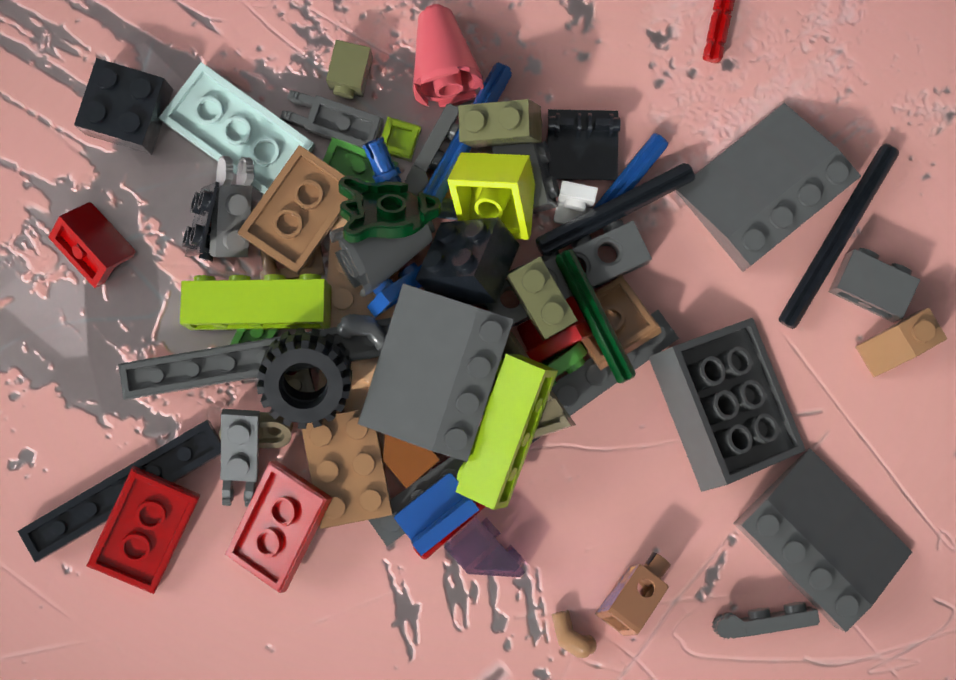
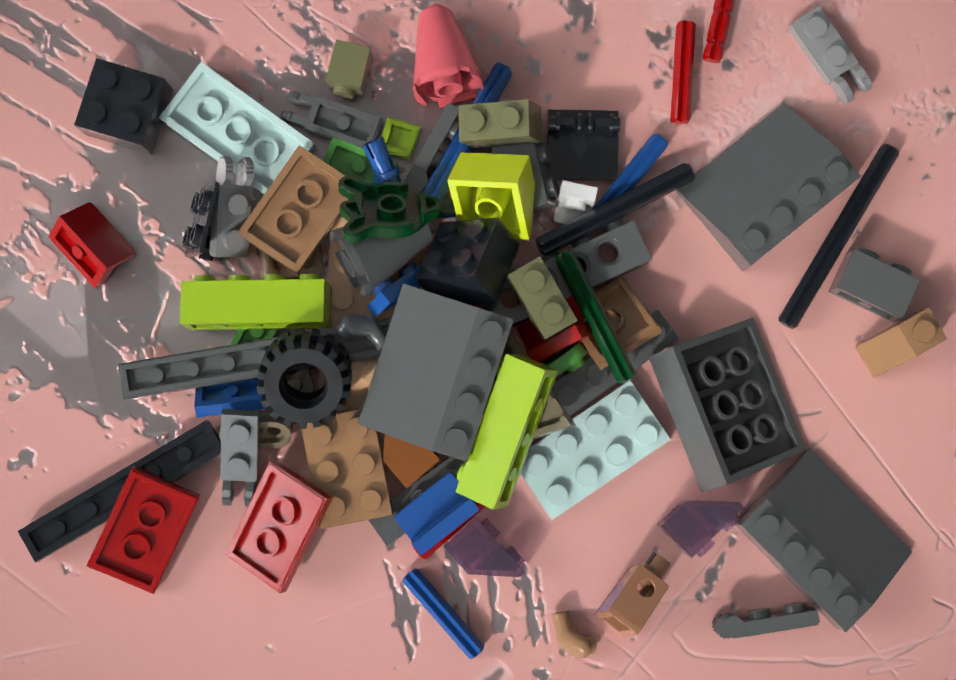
none -> blue plate [194,378,269,417]
none -> blue axle [402,568,484,659]
none -> light aqua plate [520,380,671,520]
none -> clear purple slope [657,500,744,558]
none -> red axle [670,20,696,124]
none -> light grey hinge [788,6,872,104]

